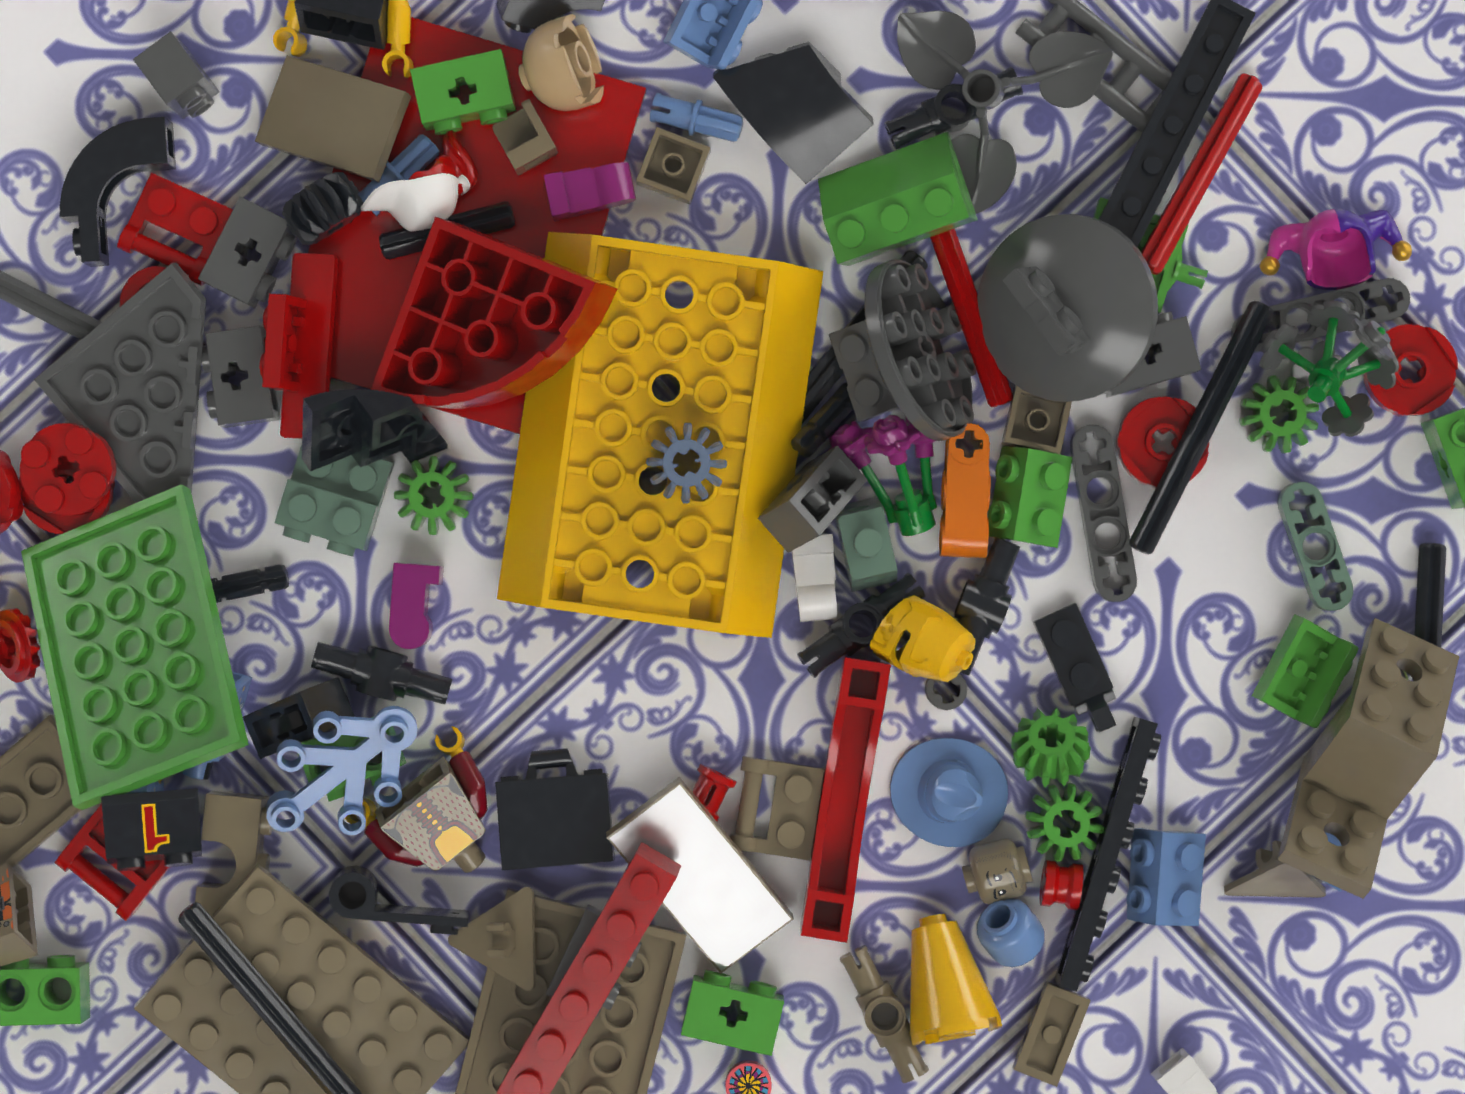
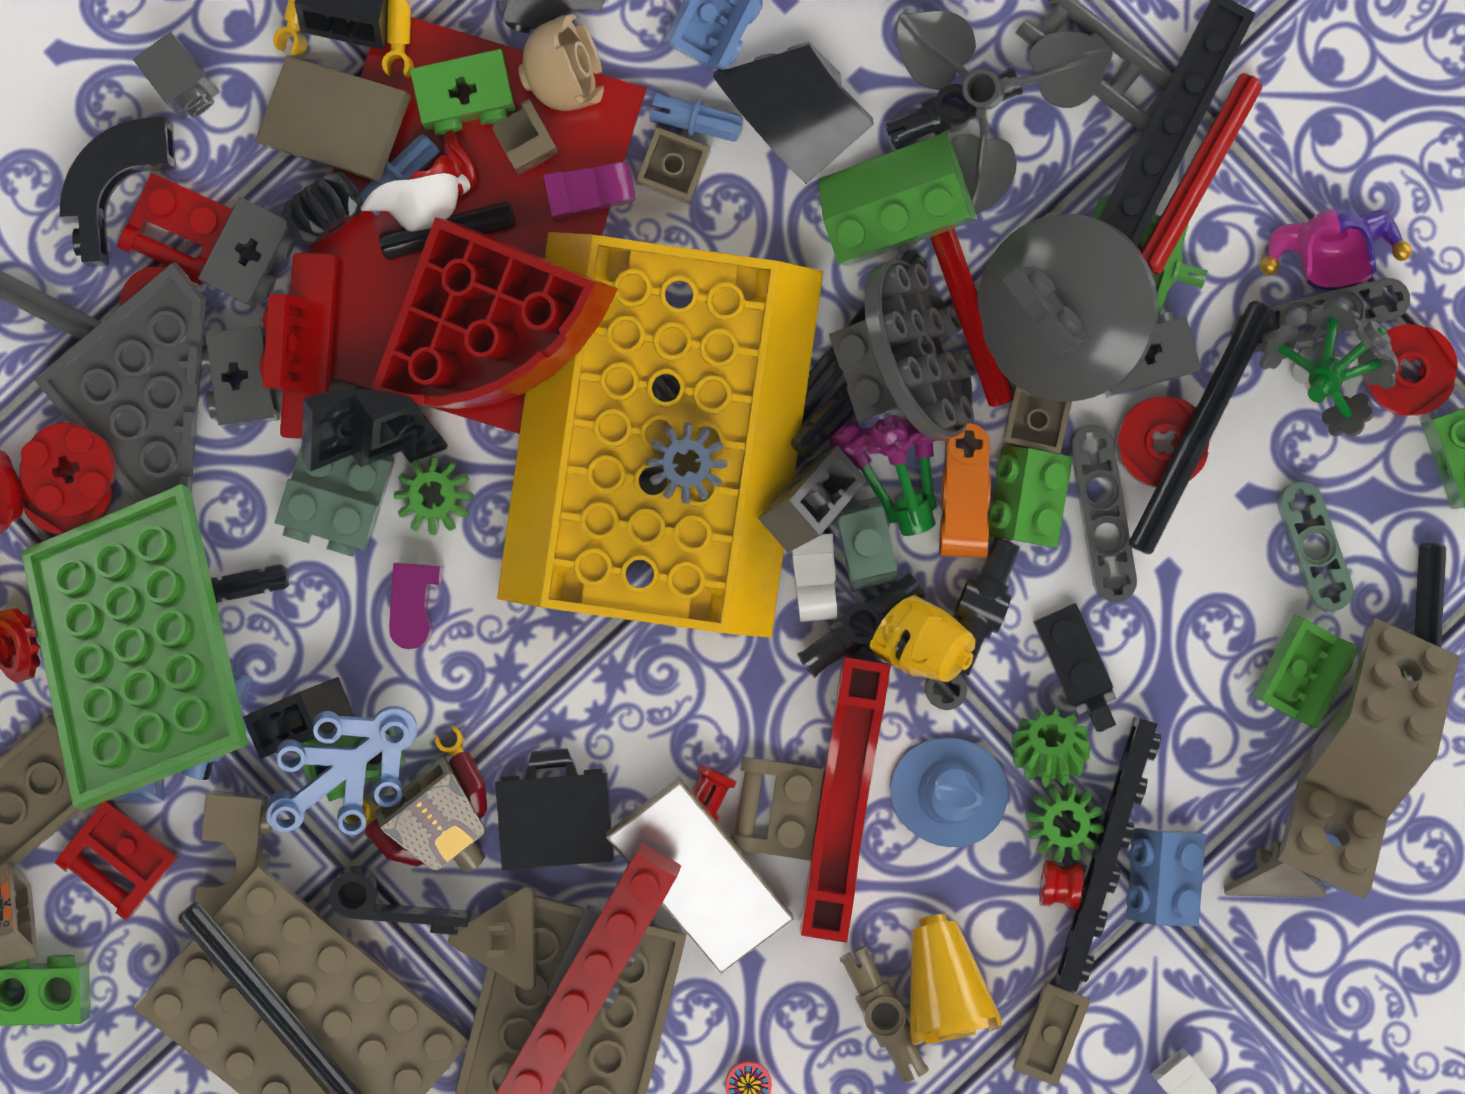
black slope [101,788,202,871] -> none
black pin [311,642,452,705] -> none
bright green brick [681,970,784,1056] -> none
dark tan head [962,838,1033,905] -> none
medium blue head [977,898,1045,968] -> none
bright green gear [1239,375,1319,454] -> none

